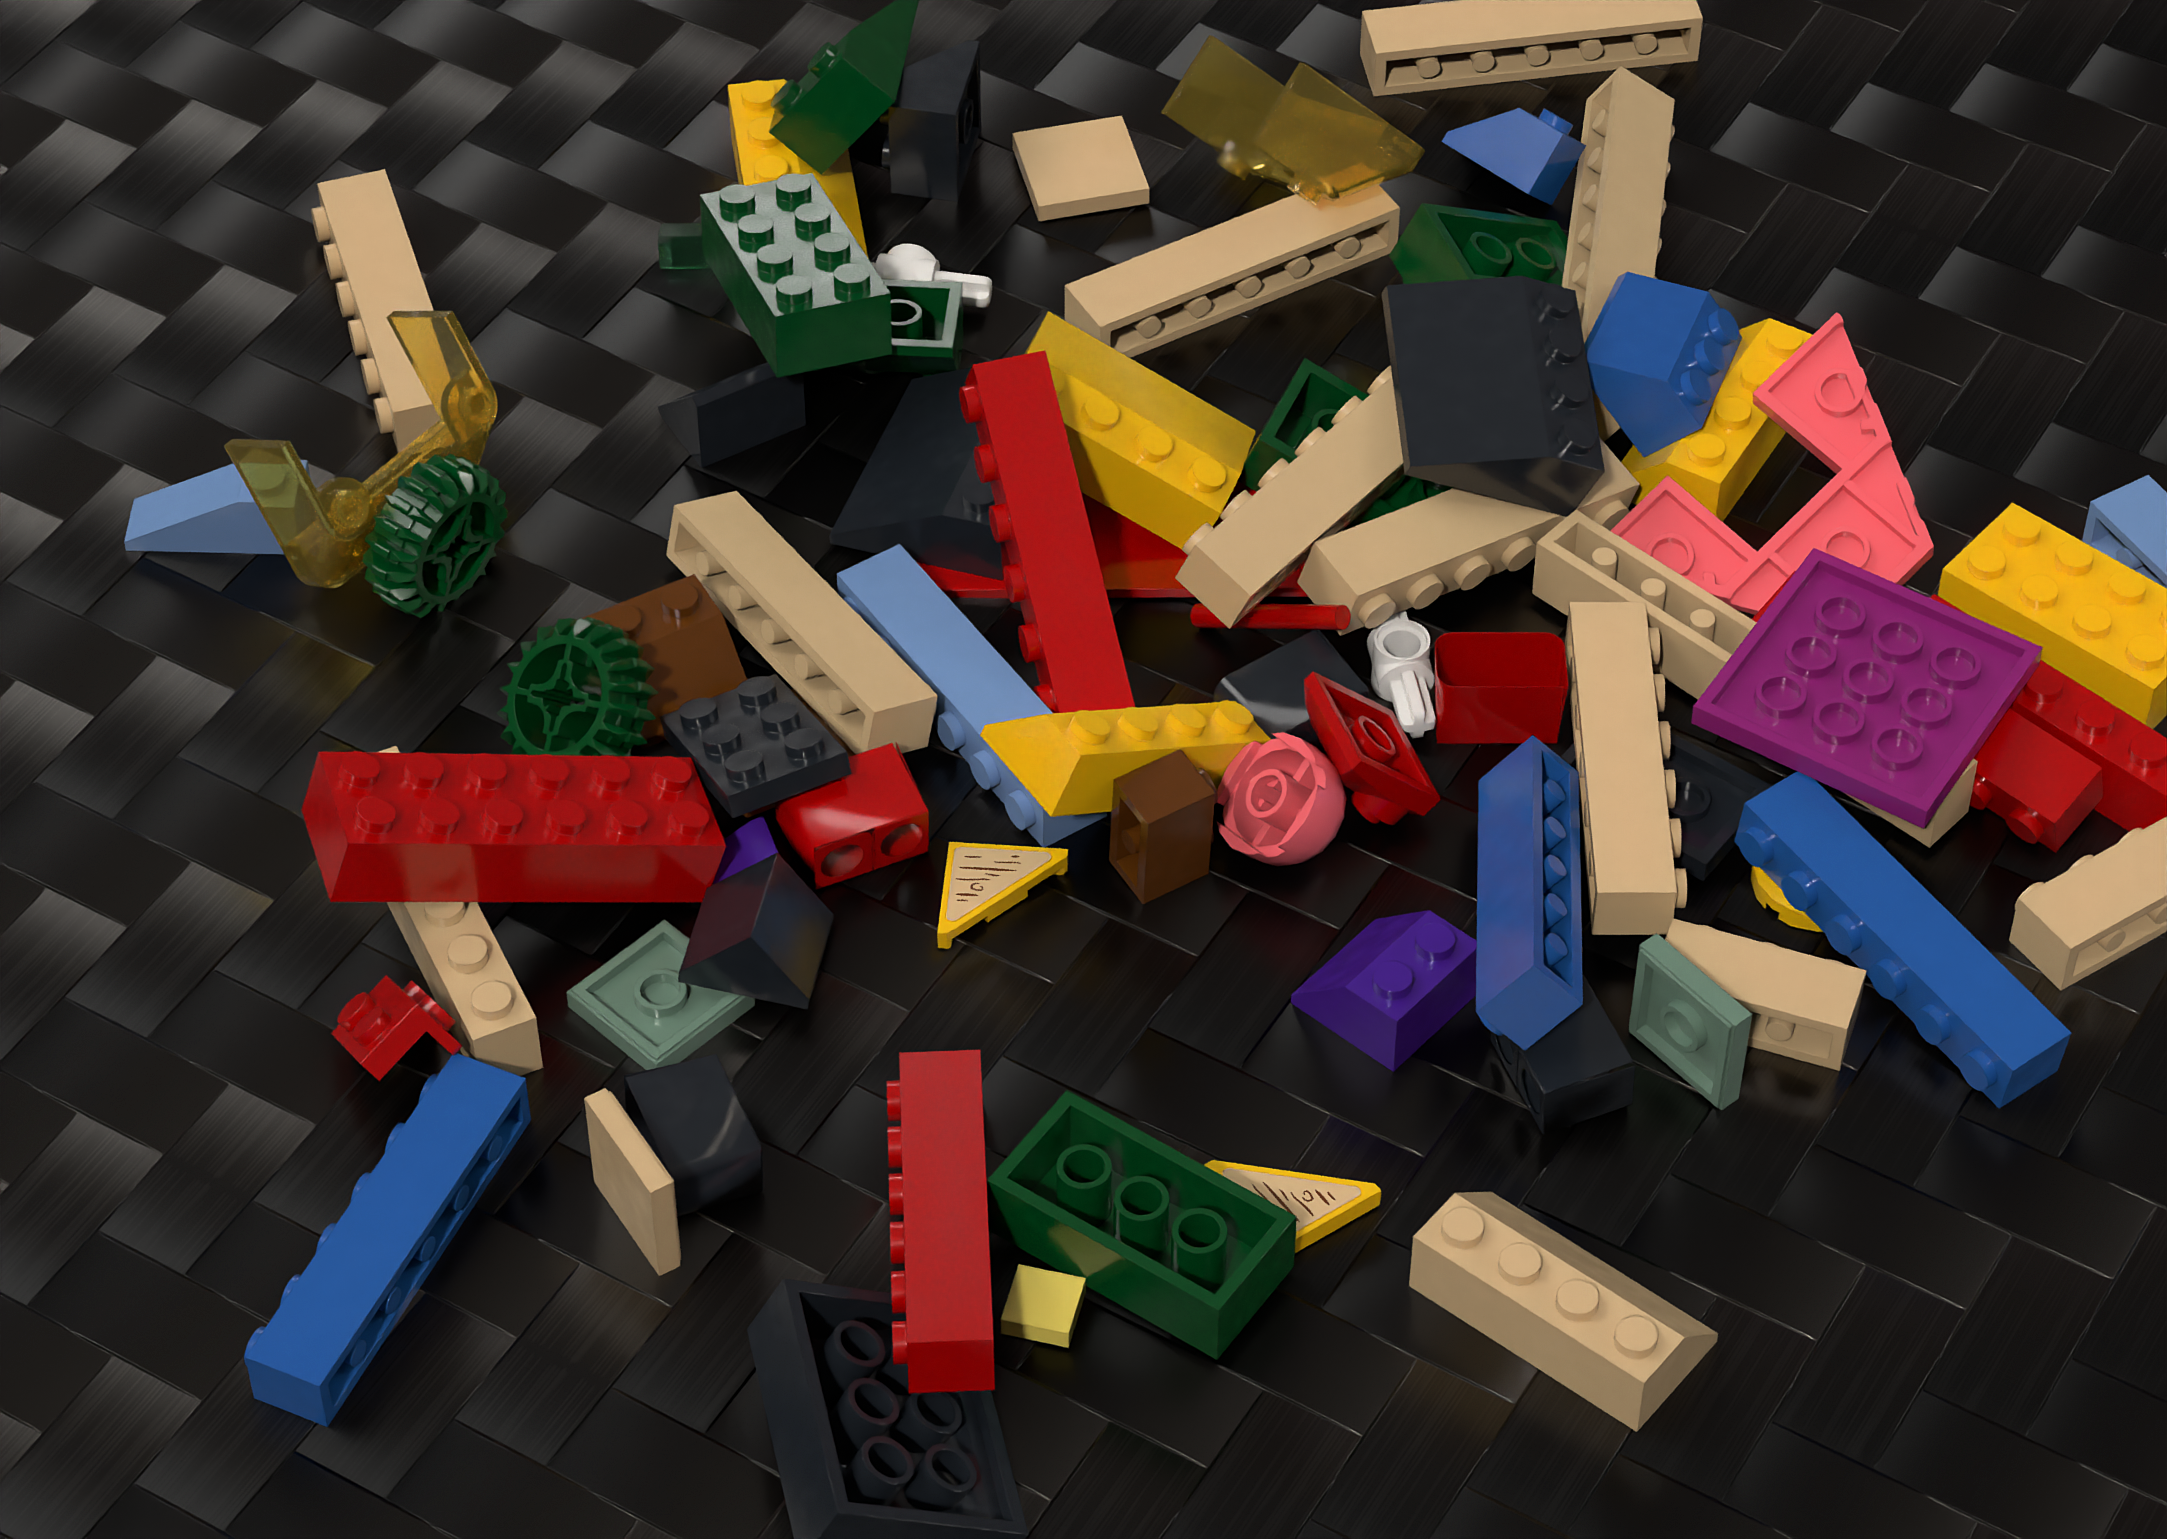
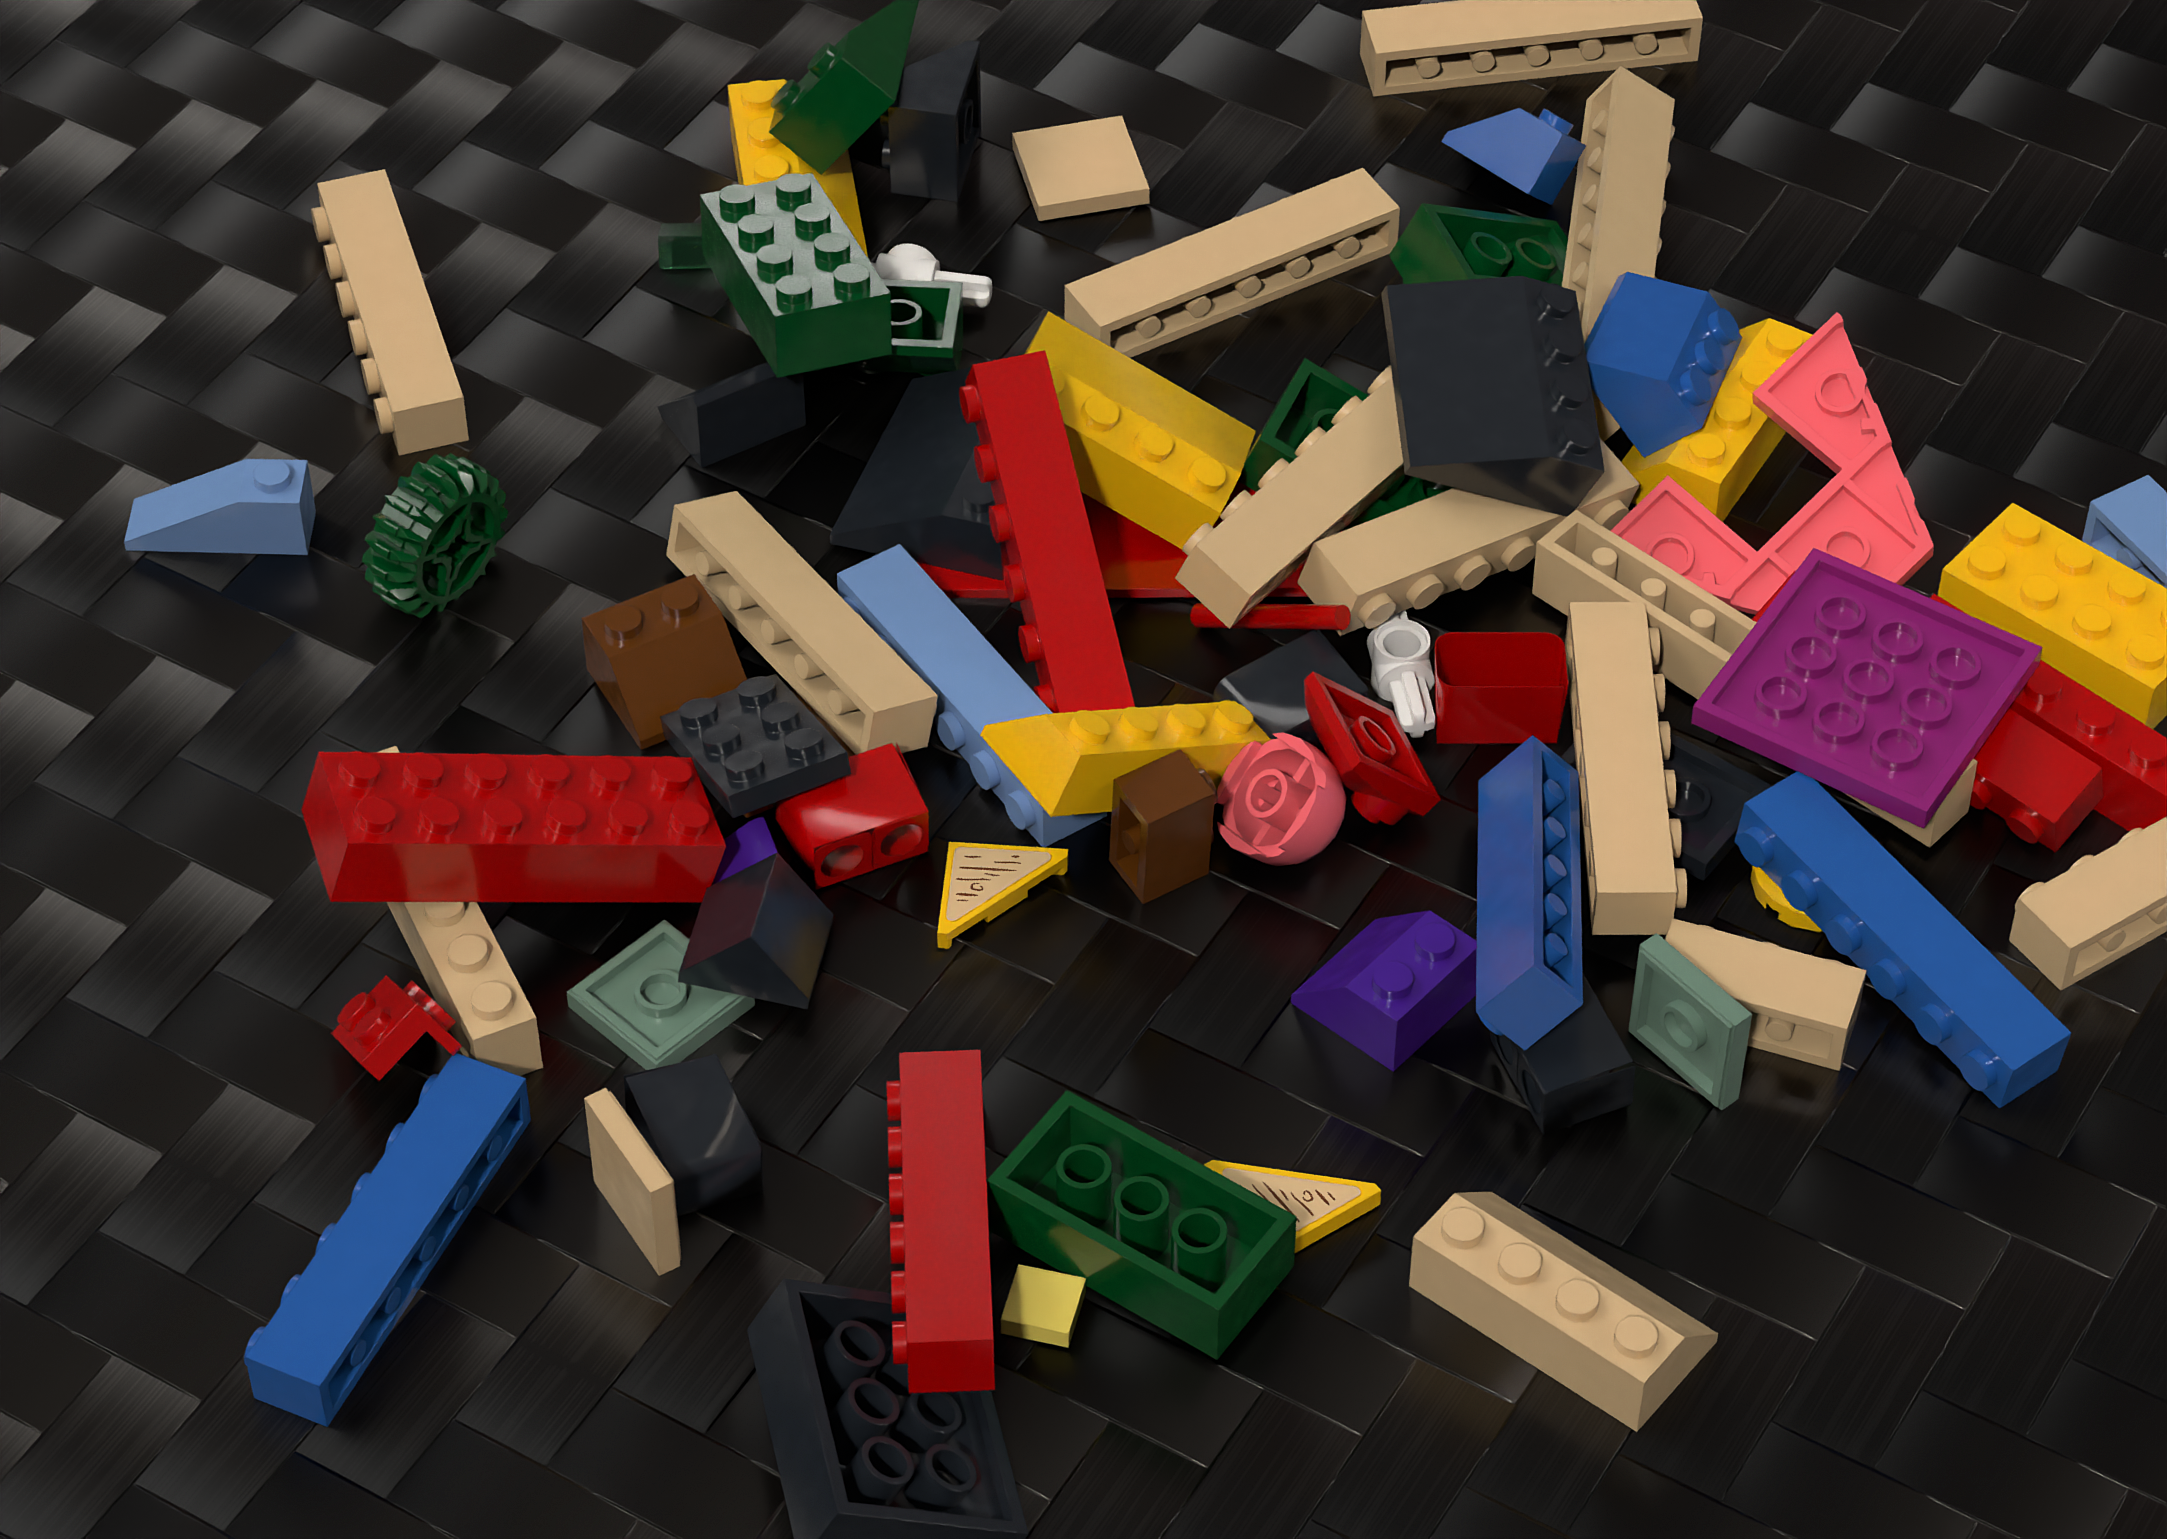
clear yellow windscreen [224,311,498,588] -> none
dark green gear [496,617,659,756] -> none
clear yellow windscreen [1161,35,1425,205] -> none

